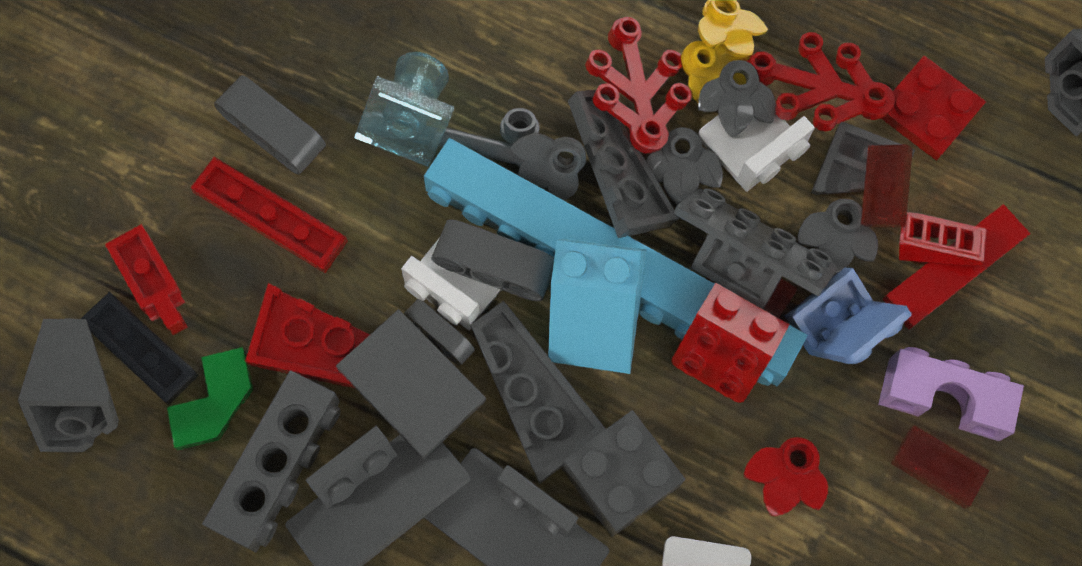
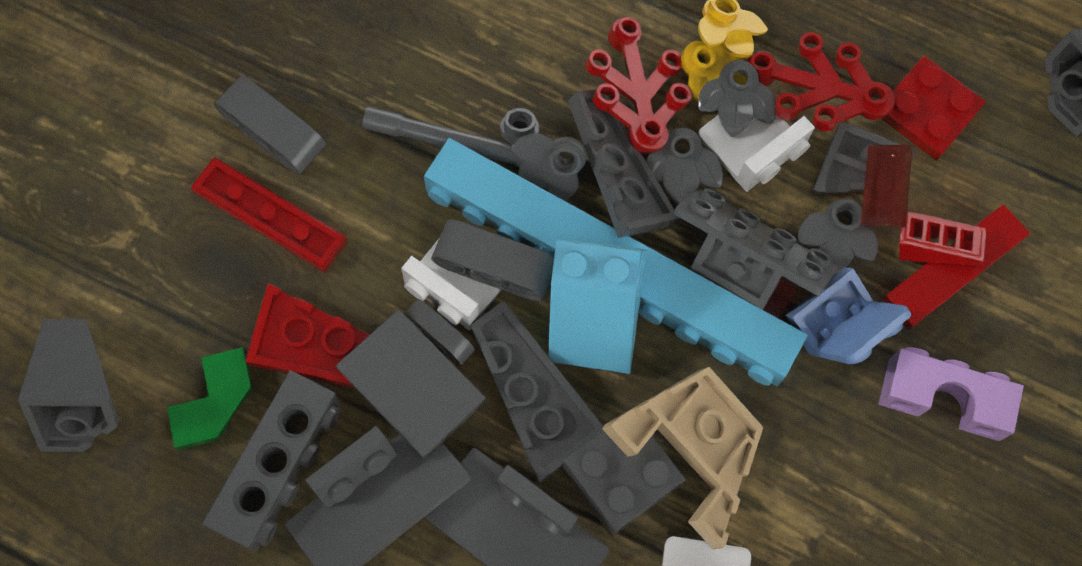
black tile [81,292,199,405] -> none
red hinge [105,224,188,336] -> none
clear light blue plant [354,52,454,167] -> none
red bracket [672,283,790,403] -> none
red plate [743,437,828,517] -> none
clear red plate [891,425,989,509] -> none
none -> tan wing [602,367,763,549]

